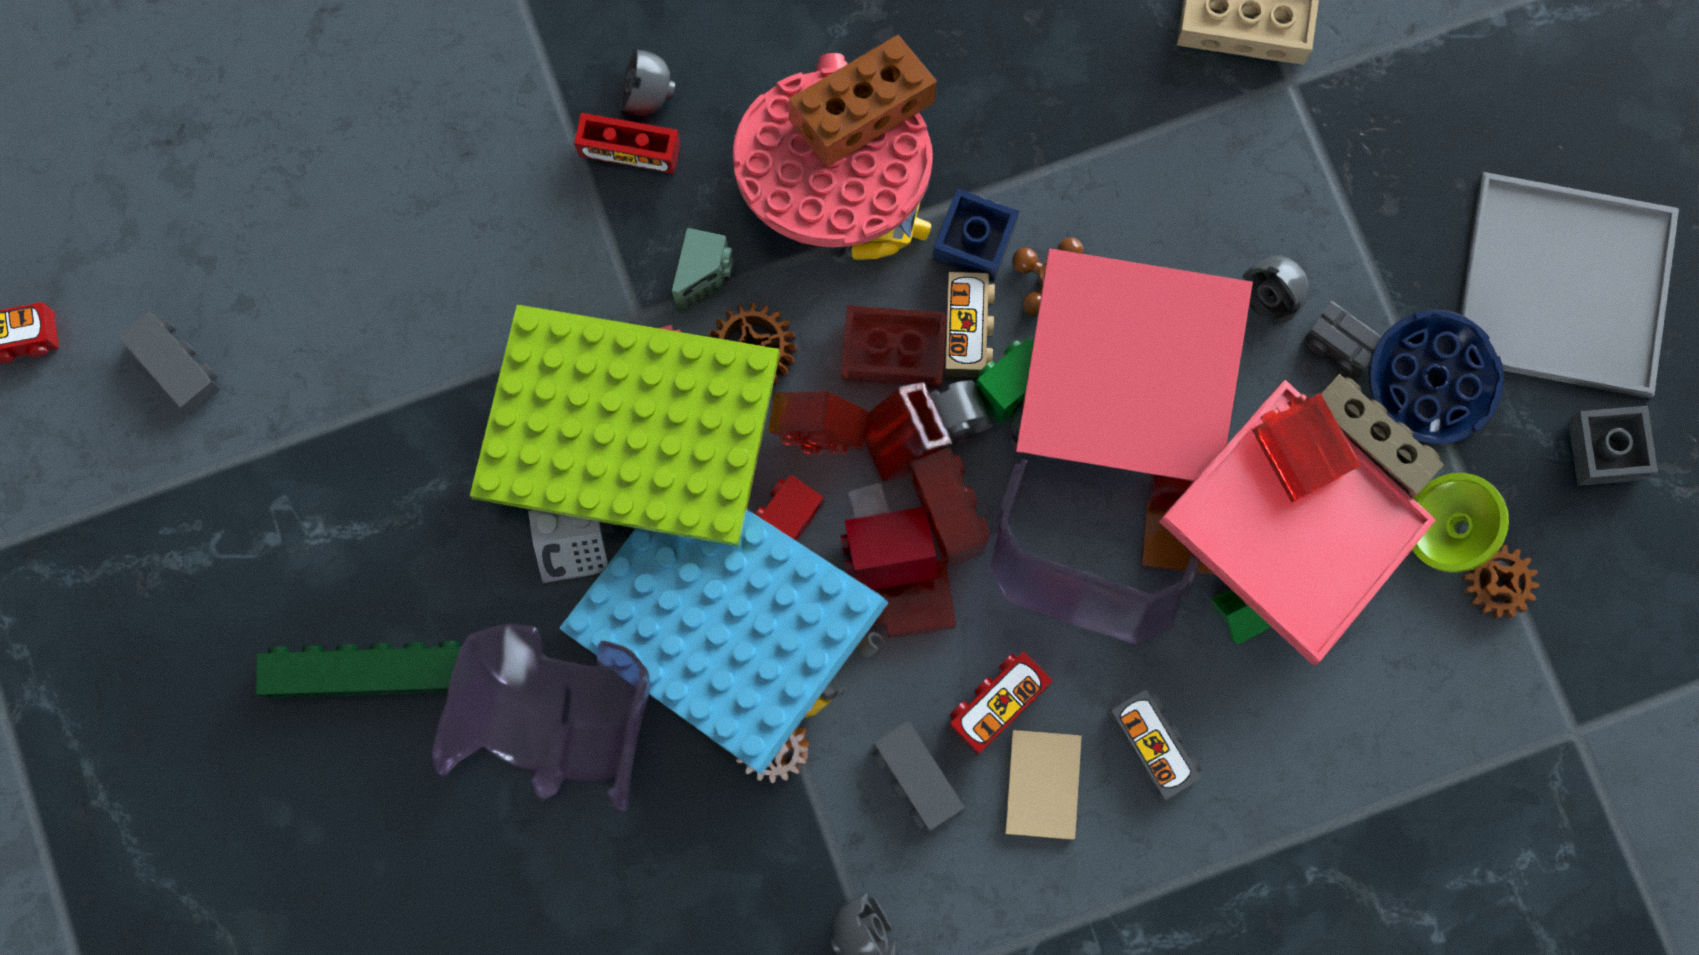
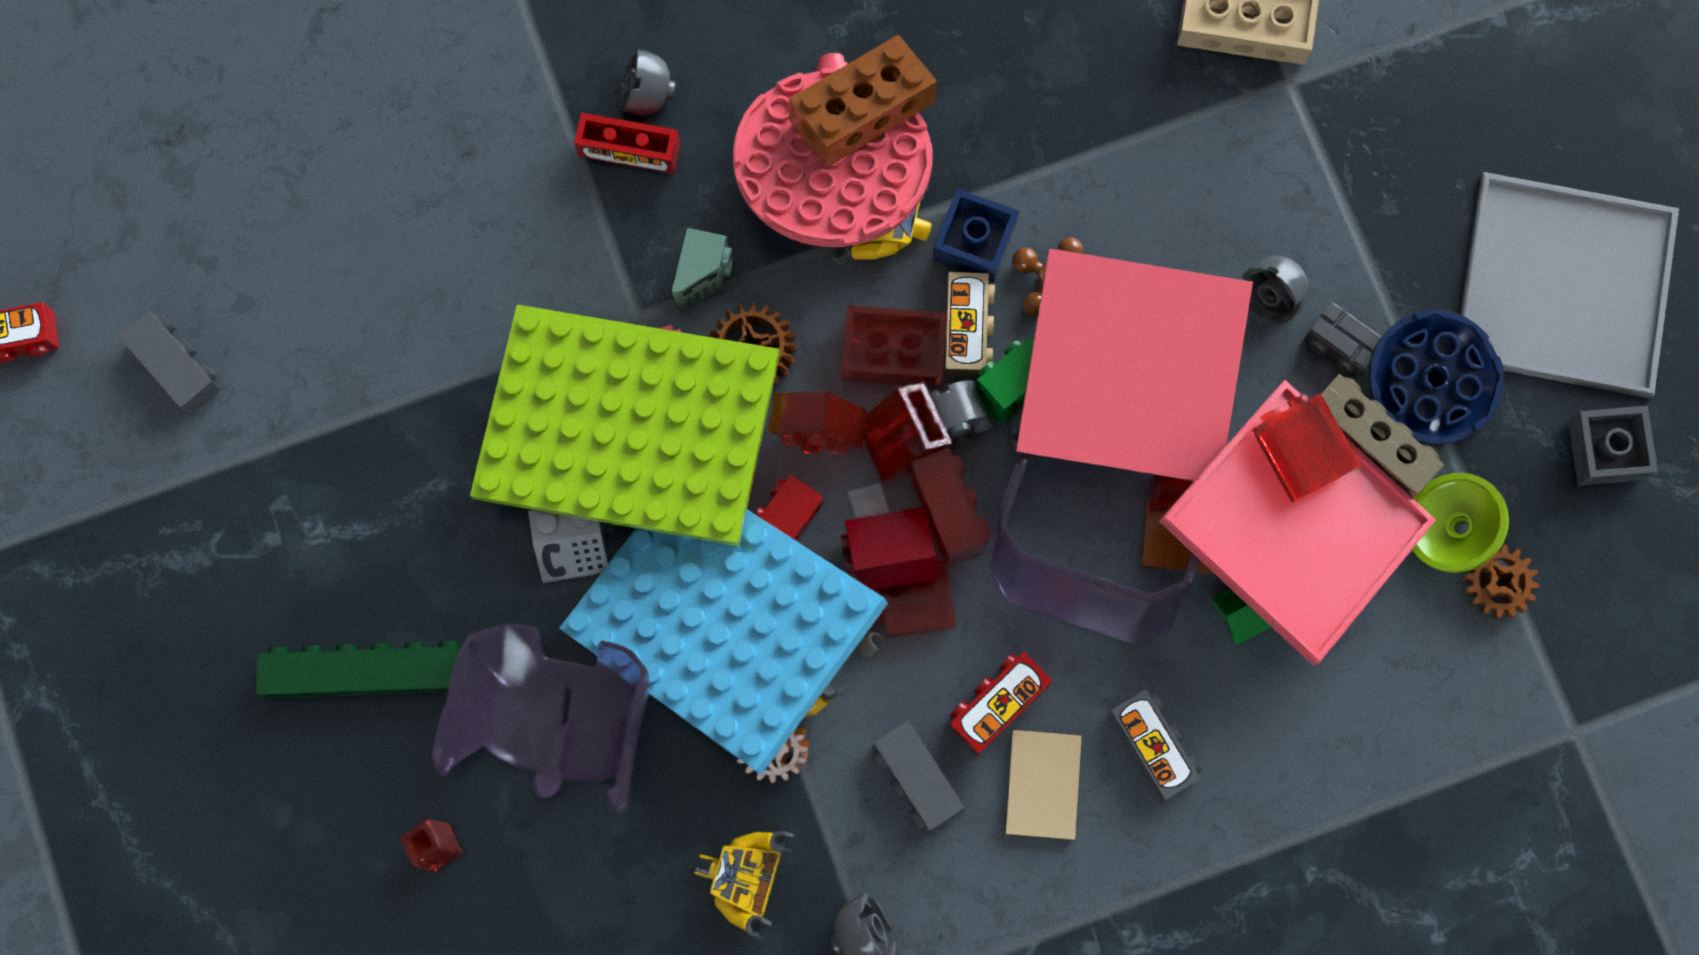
none -> clear red brick [400,818,463,872]
none -> torso [695,831,794,940]

